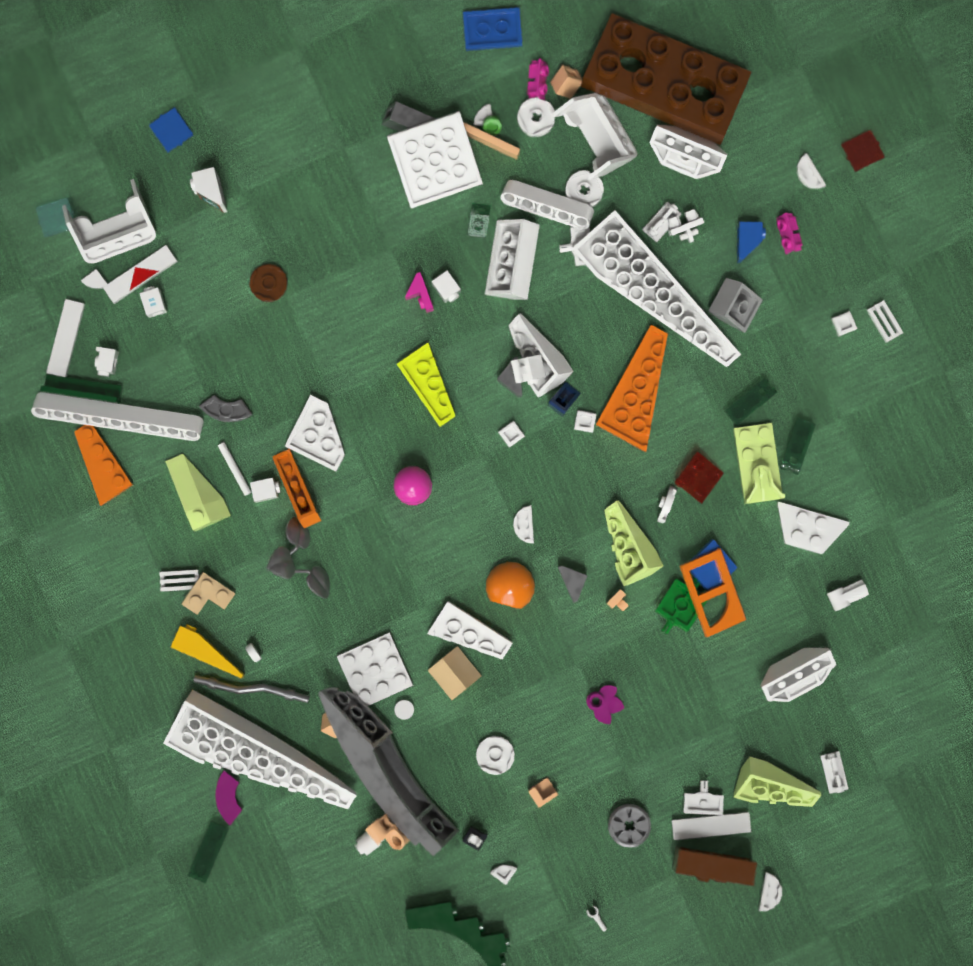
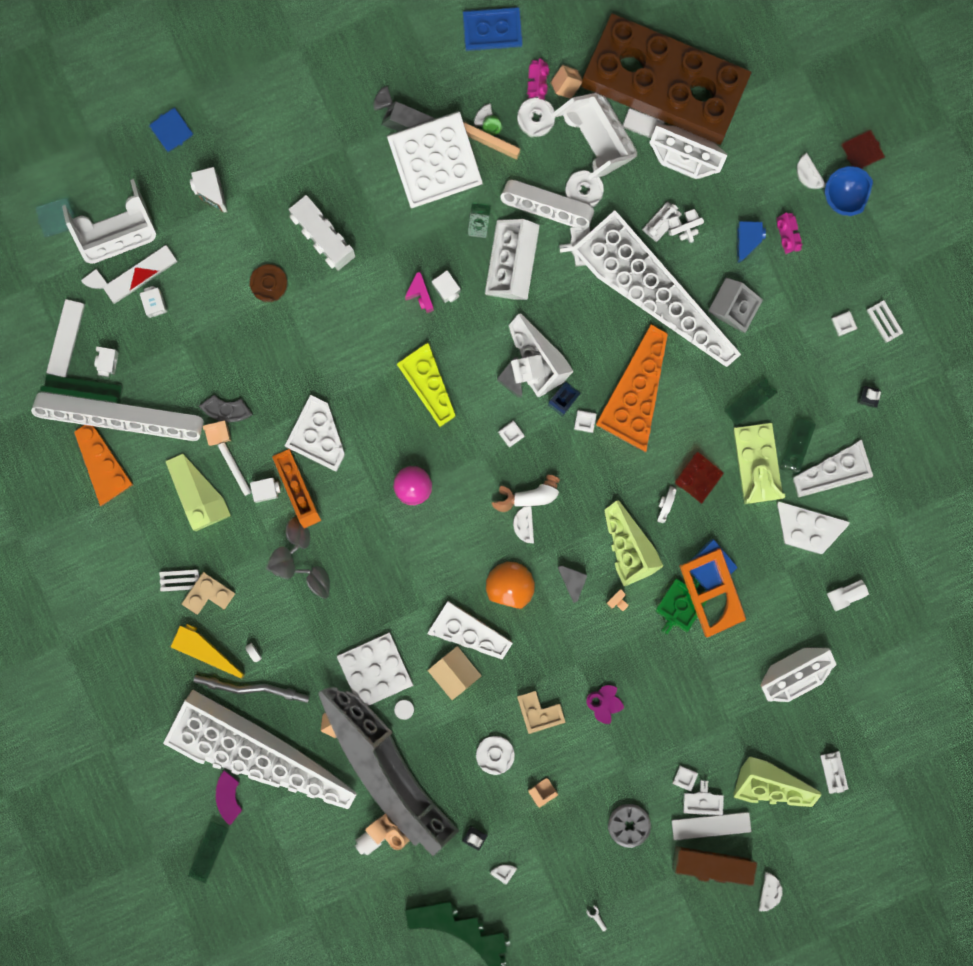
none -> light nougat panel [203,421,231,446]
none -> white wedge [289,195,356,271]
none -> flat silver tile [374,87,392,111]
none -> piece [491,475,560,512]
none -> tan plate [517,691,566,734]
none -> white tile [623,109,665,138]
none -> white tile [672,766,698,791]
none -> white wing [793,440,873,497]
none -> blue cylinder [825,166,873,216]
none -> black piece [858,386,881,408]

